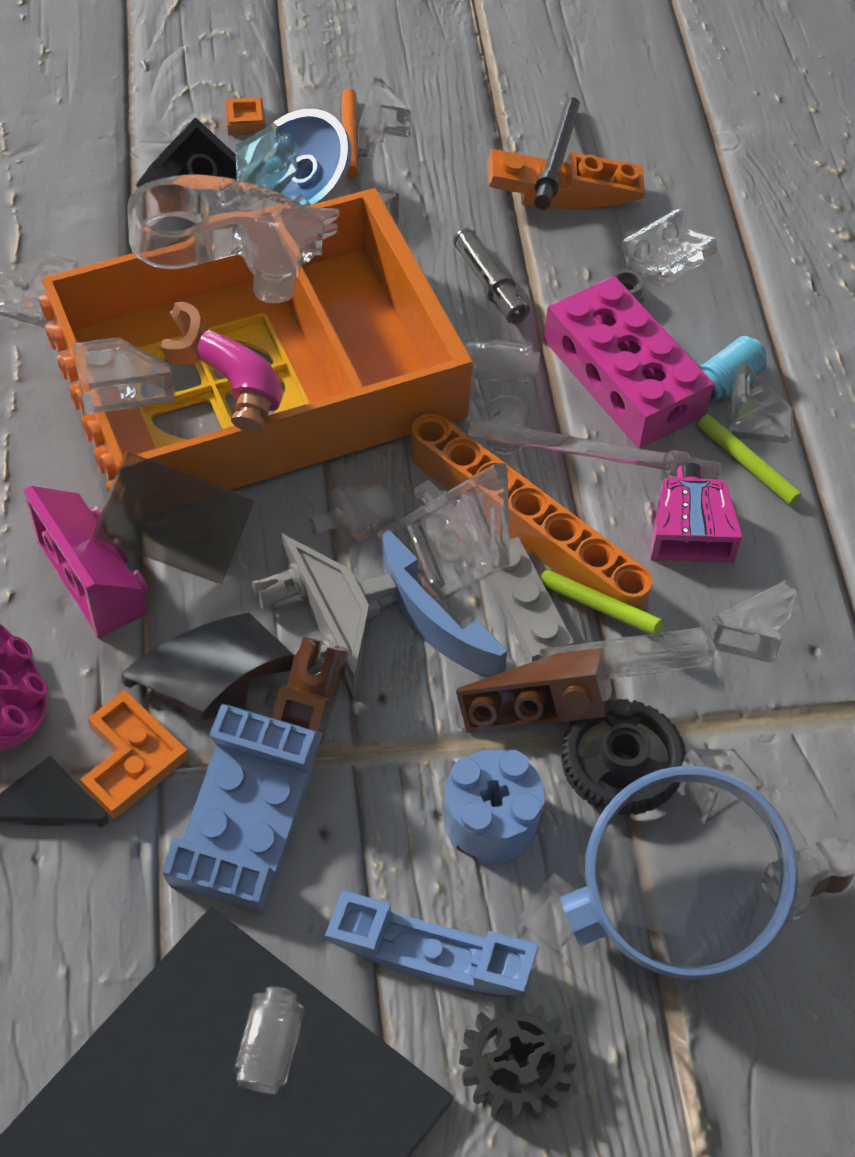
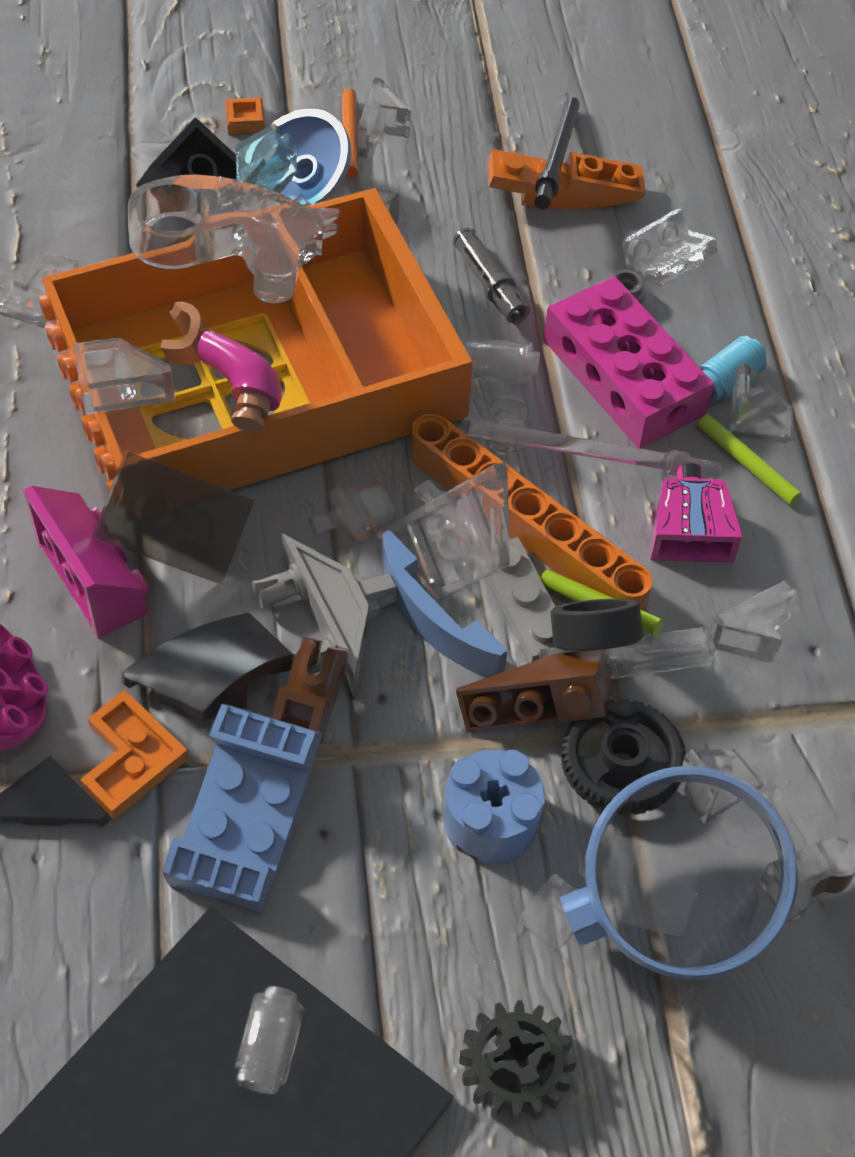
medium blue slope [325,890,539,996] -> none
none -> black tyre [550,599,643,651]

